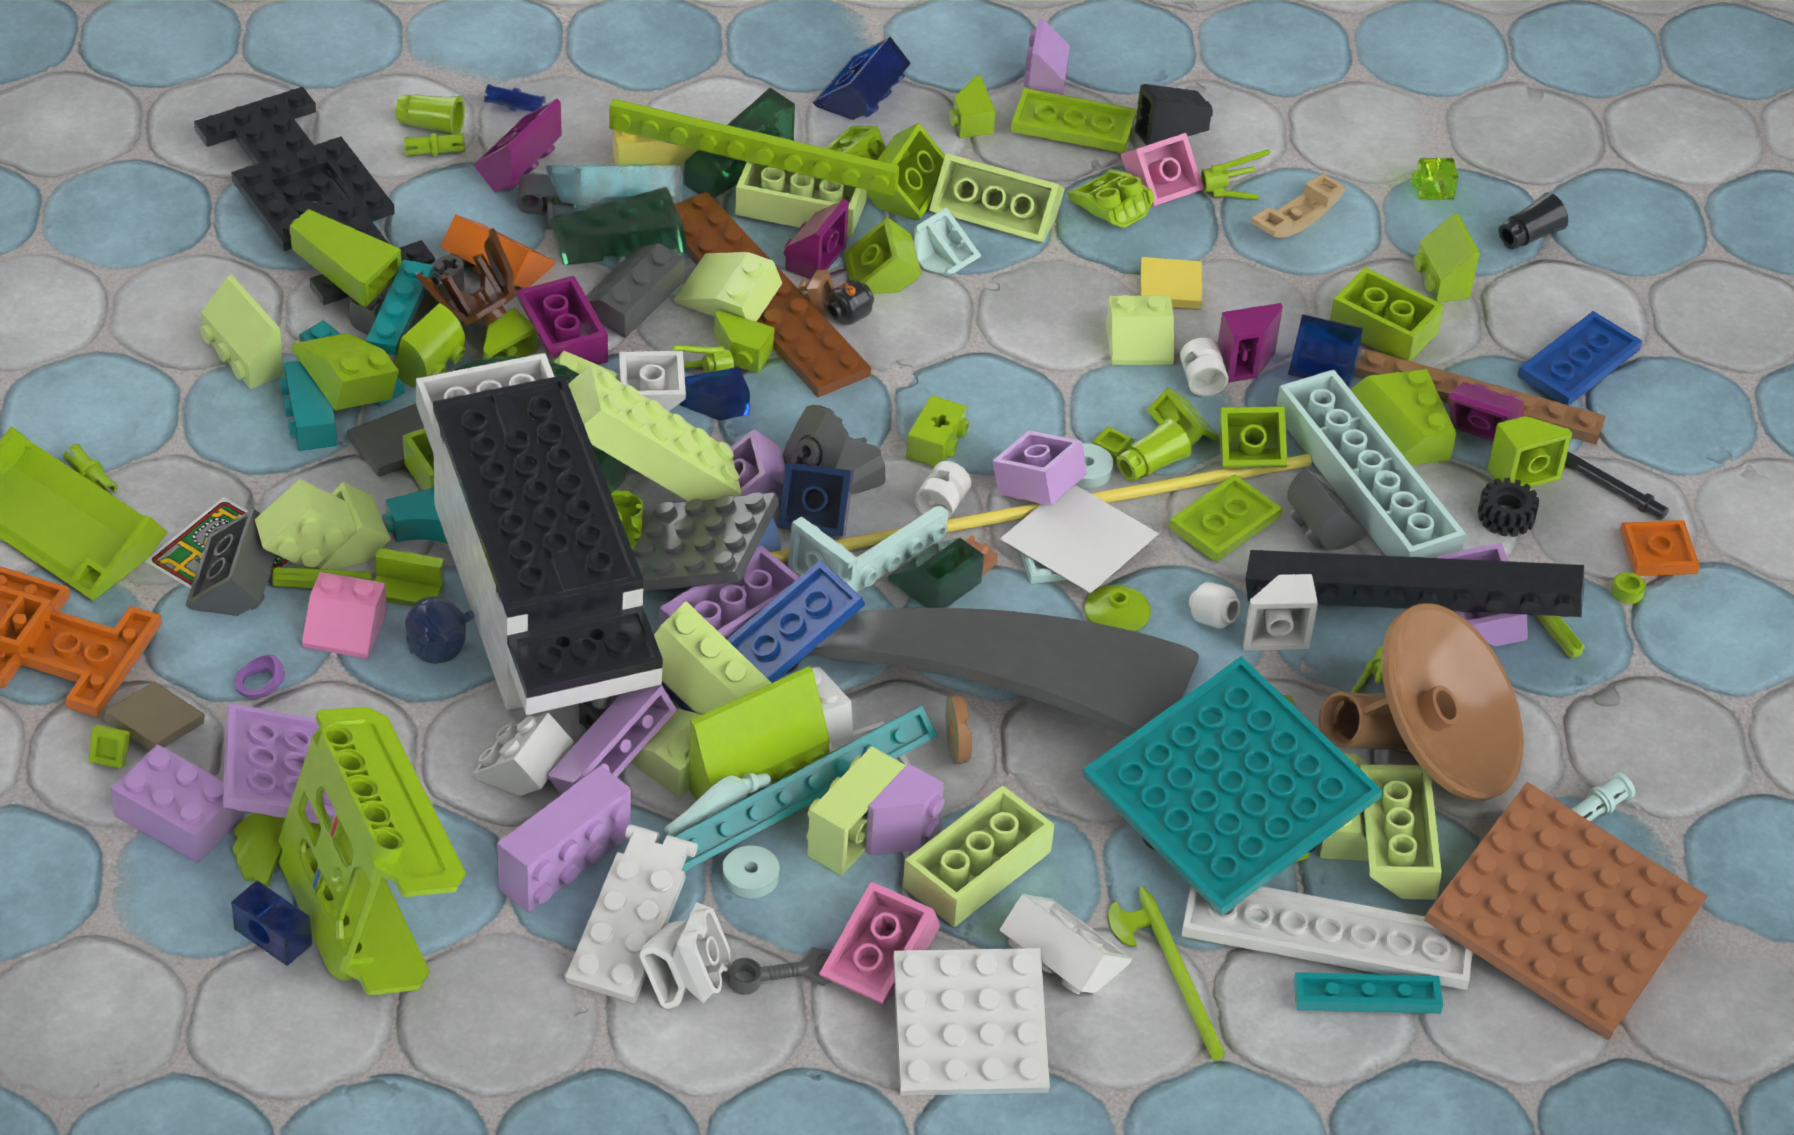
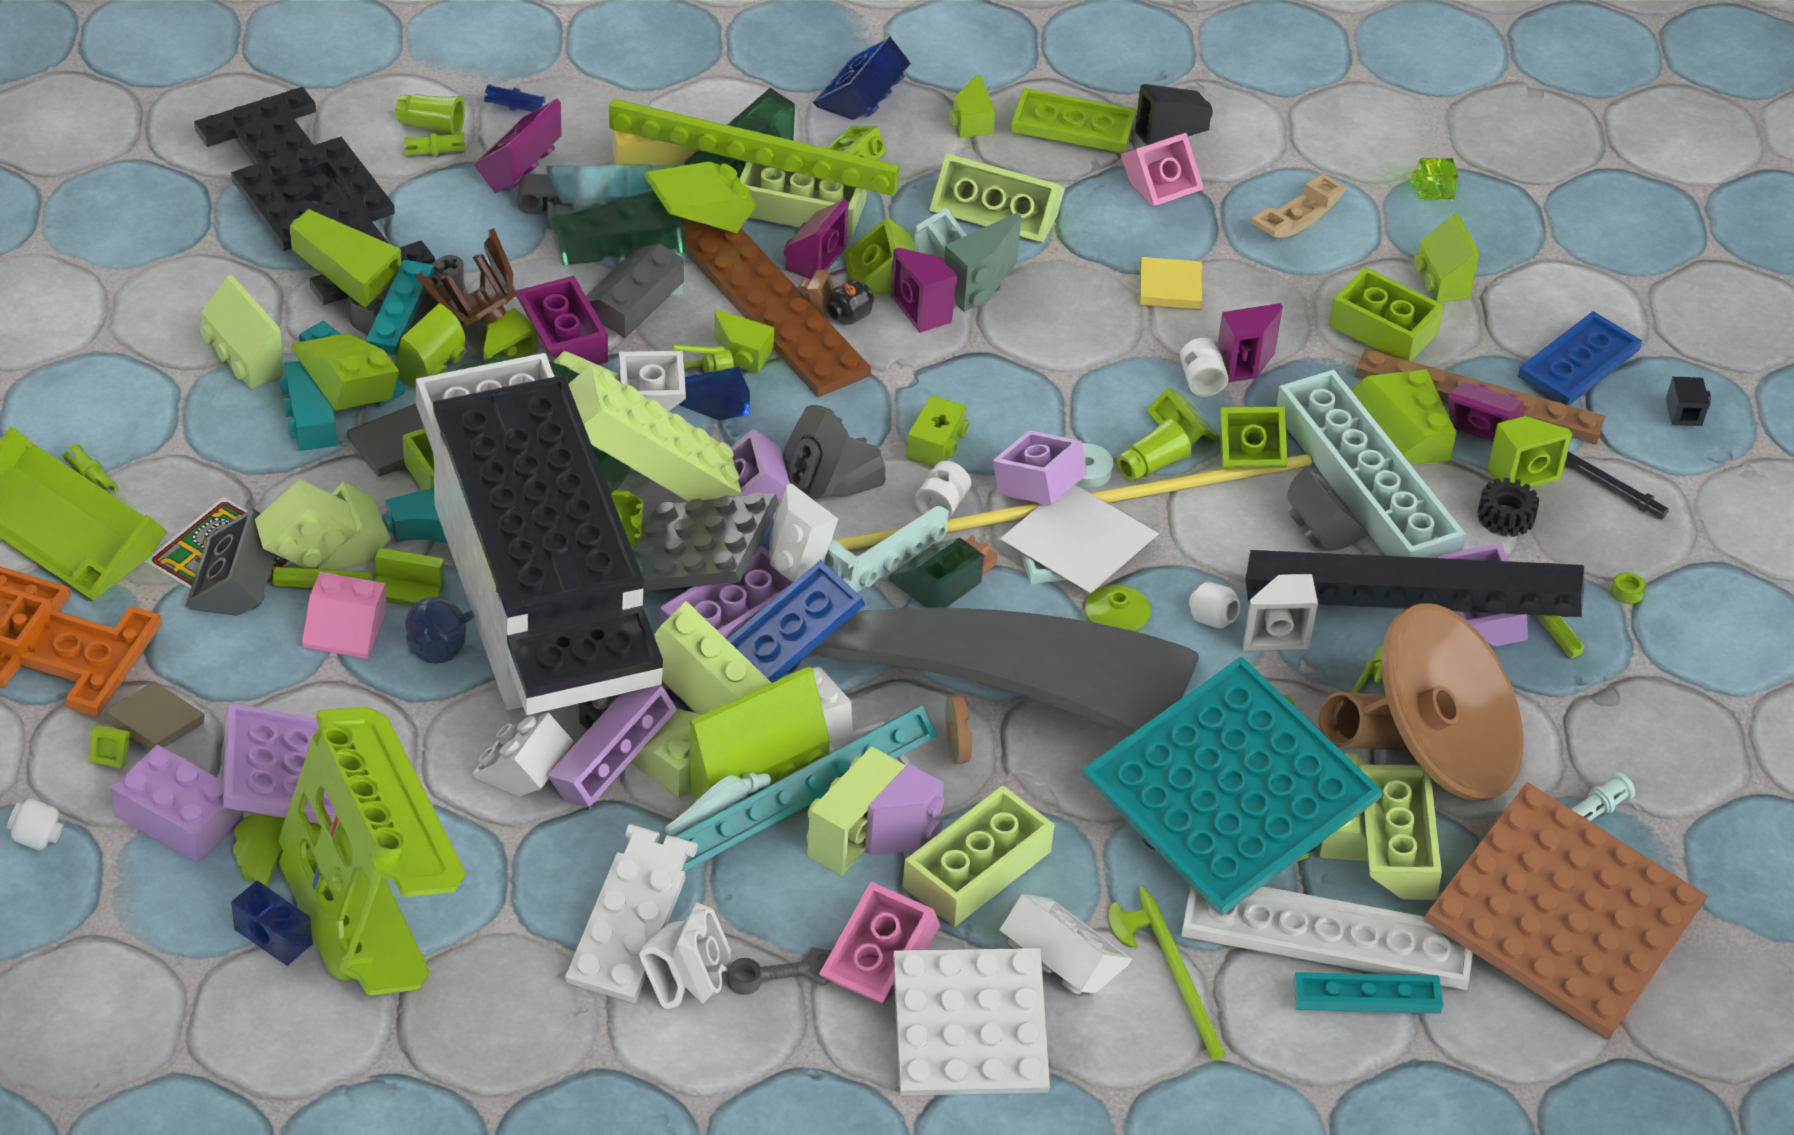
medium lavender piece [234,654,285,699] -> none
orange slope [440,214,556,288] -> none
lavender brick [497,766,631,913] -> none
yellowish green slope [673,252,782,322] -> none
light aqua piece [722,845,780,898] -> none
dark blue brick [778,462,854,536] -> none
lime slope [867,123,945,220] -> none
lavender slope [1023,19,1070,95] -> none
lime slope [1067,169,1154,228] -> none
lime tile [1091,426,1134,465] -> none
yellowish green slope [1106,295,1174,365] -> none
lime plate [1168,474,1283,563] -> none
lime plant [1201,149,1270,200] -> none
clear blue brick [1288,314,1364,388] -> none
black plant [1498,192,1568,250] -> none
orange tile [1620,520,1700,576] -> none
none -> white head [7,798,64,851]
none -> lime slope [644,162,757,233]
none -> white slope [769,483,838,583]
none -> magenta slope [890,248,957,333]
none -> sand green slope [944,212,1021,312]
none -> black brick [1665,376,1711,426]

